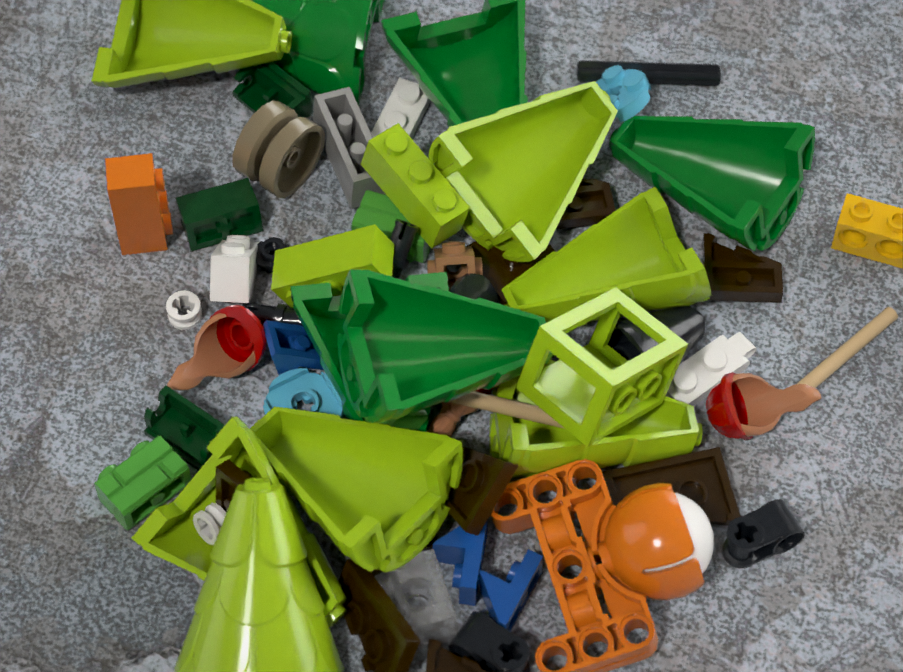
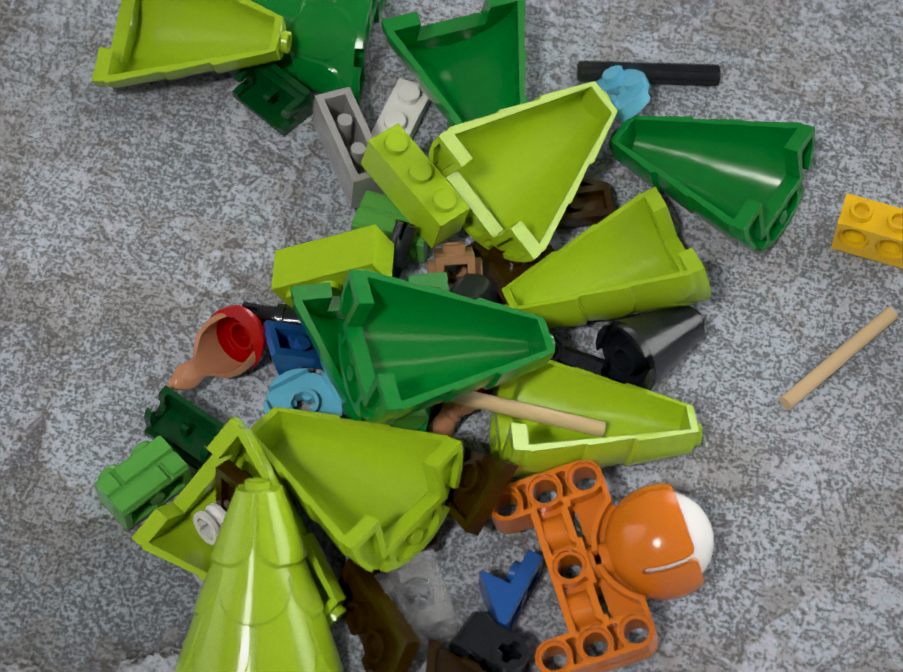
orange brick [105,153,173,255] -> none
white bush [166,290,202,330] -> none
dark green hinge [175,178,264,252] -> none
white slope [210,235,259,303] -> none
dark tan wheel [232,101,325,198] -> none
black plate [256,237,290,273] -> none
blue slope [433,520,488,606] -> none
lime piece [516,287,688,447] -> none
dark brown wing [602,447,741,526] -> none
white hinge [666,332,757,406] -> none
dark brown wing [702,233,783,303] -> none
piece [706,372,822,441] -> none
black piece [722,499,805,569] -> none

